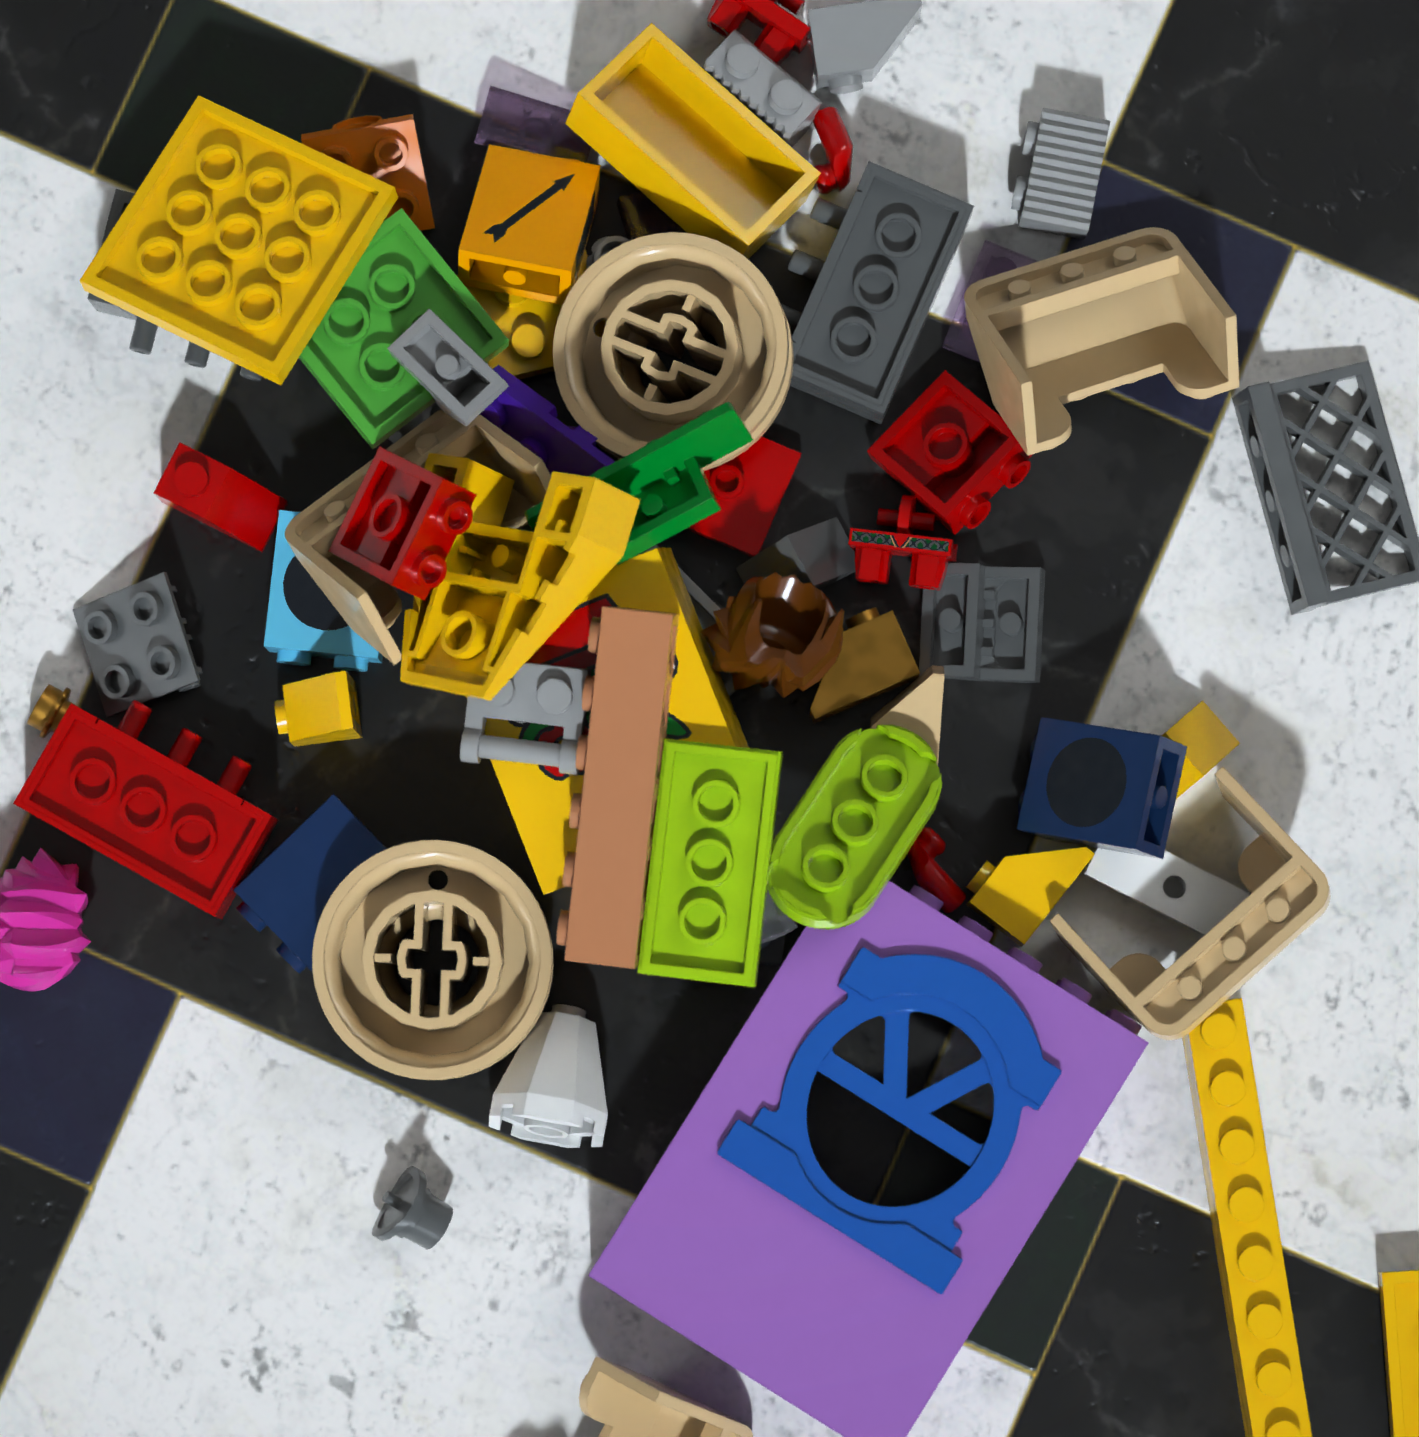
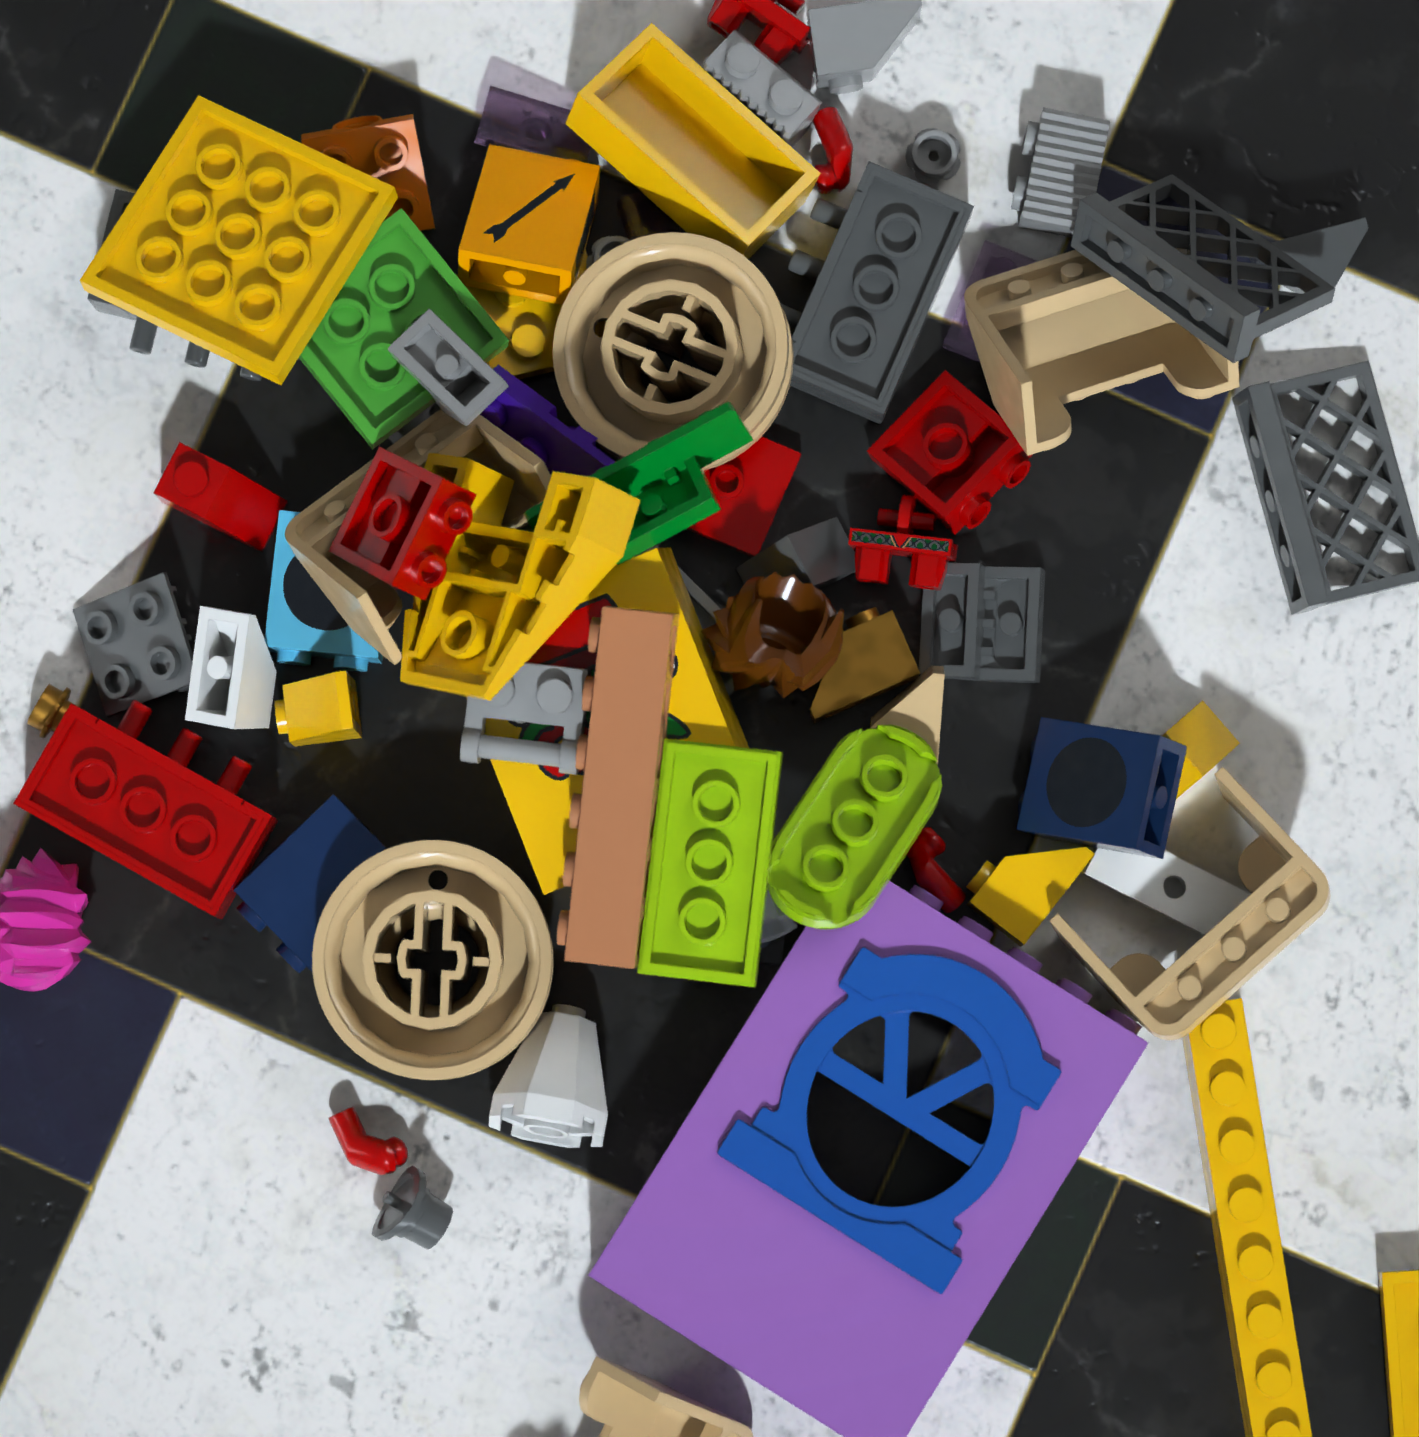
none -> white slope [185,606,277,729]
none -> red arm [328,1106,408,1175]
none -> light grey plate [905,128,961,184]
none -> dark grey fence [1071,174,1336,363]
none -> dark grey slope [1249,217,1369,294]

